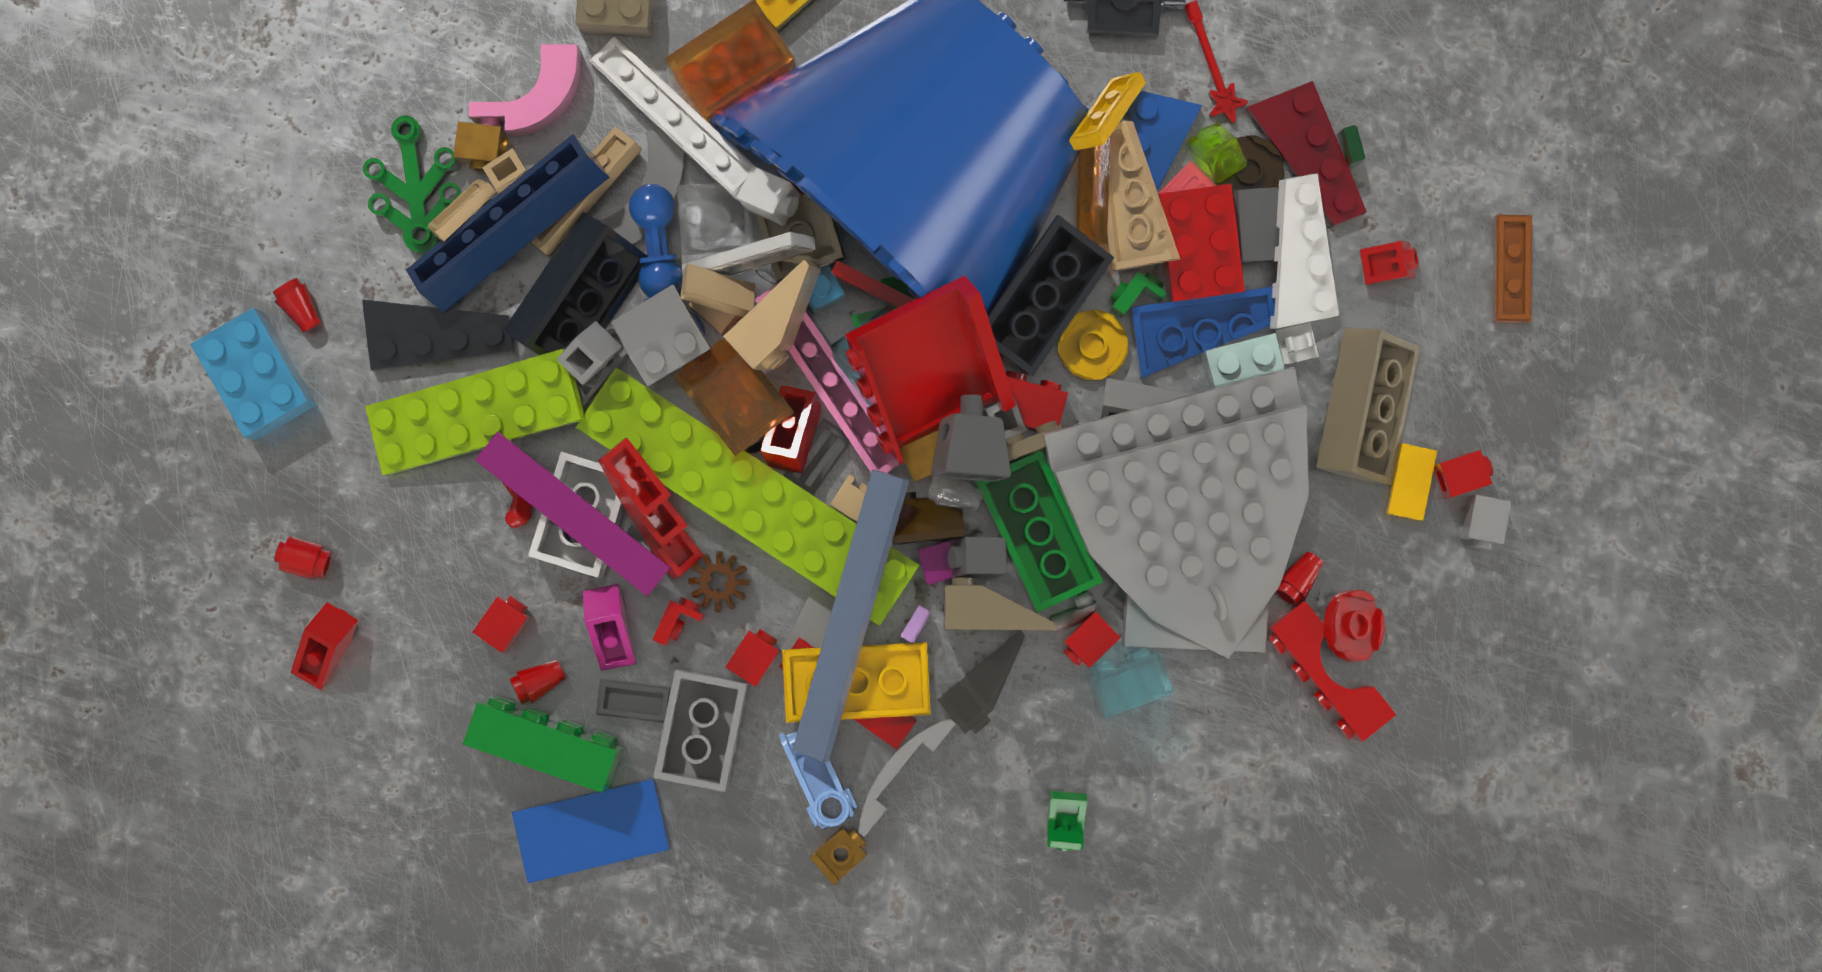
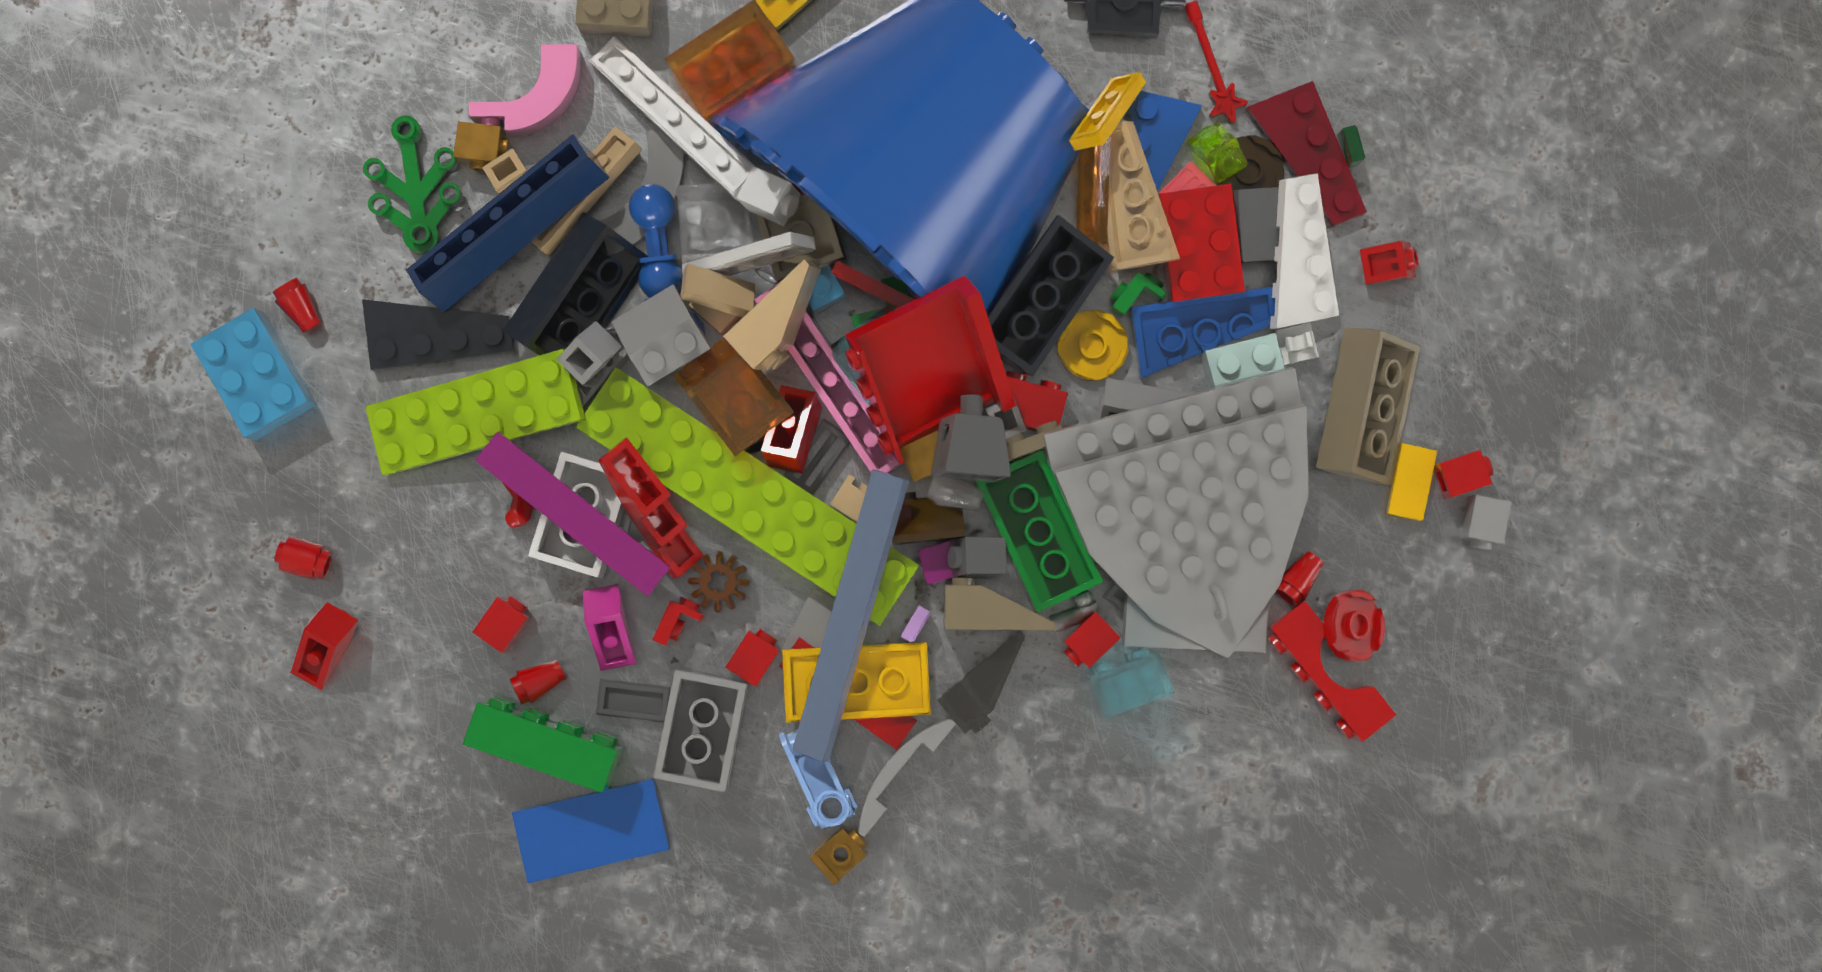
tan tile [427,179,496,241] -> none
green bracket [1046,791,1087,851] -> none
dark orange tile [1493,214,1532,323] -> none

